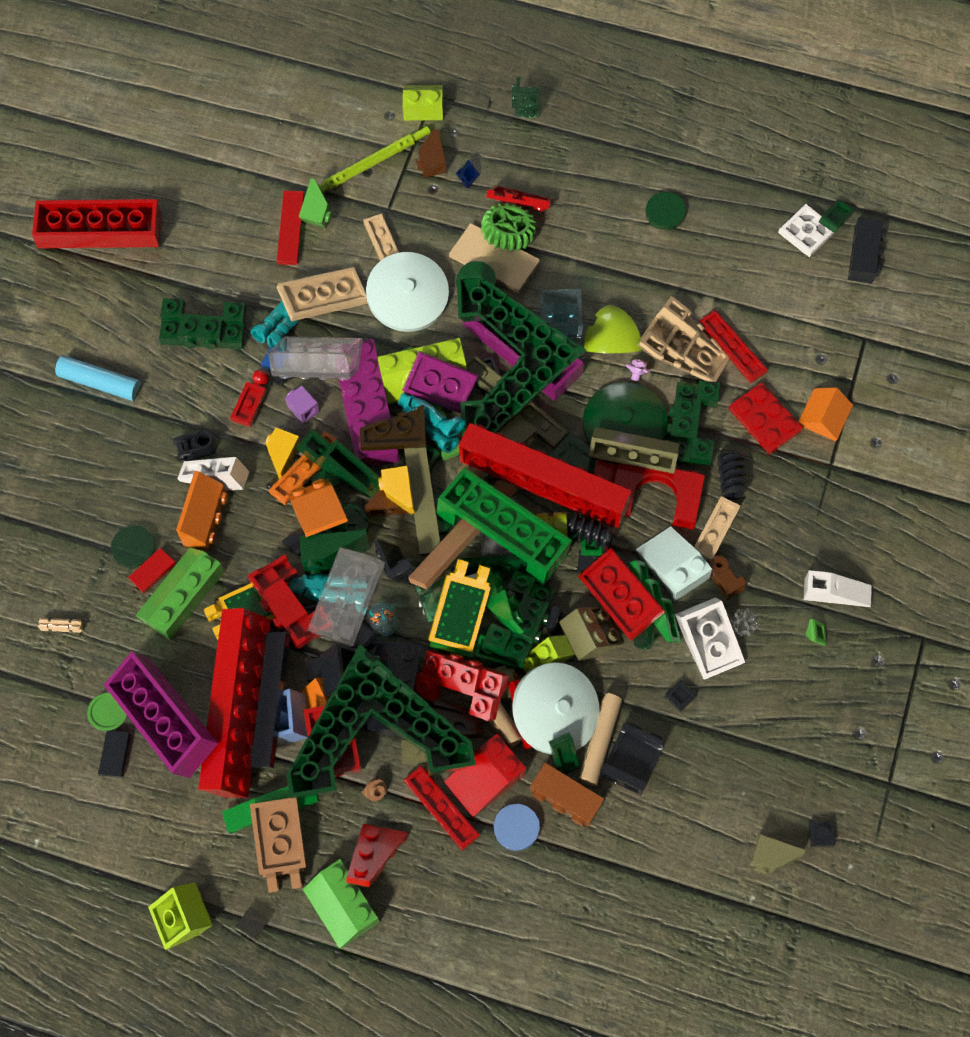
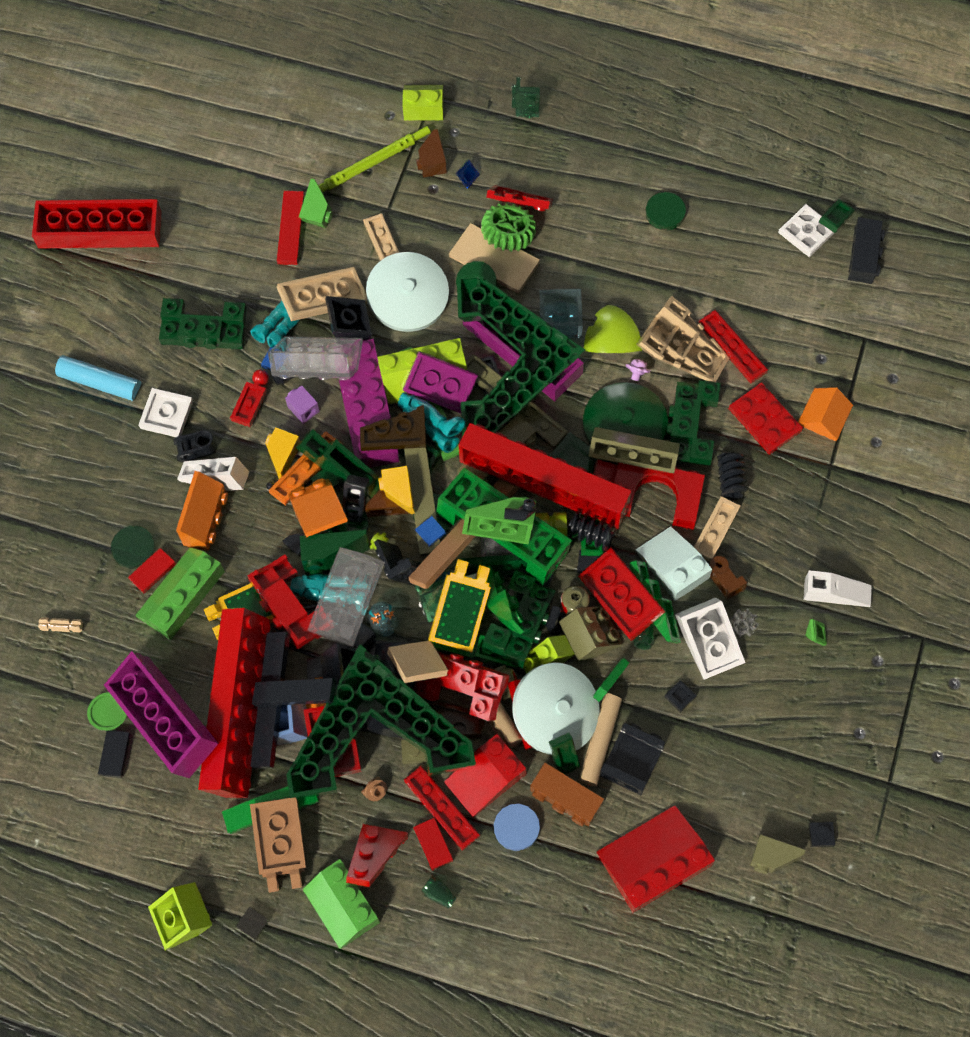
none -> white plate [139,388,193,437]
none -> black tile [252,678,337,706]
none -> black slope [325,296,372,345]
none -> black slope [342,475,369,523]
none -> lime plate [369,532,389,550]
none -> tan tile [388,641,448,683]
none -> red tile [413,818,453,871]
none -> blue tile [415,516,446,547]
none -> clear green cone [421,876,457,909]
none -> bright green slope [462,497,536,544]
none -> black arm [504,499,536,521]
none -> olive head [561,586,590,615]
none -> green tile [593,658,629,702]
none -> red slope [596,805,715,913]

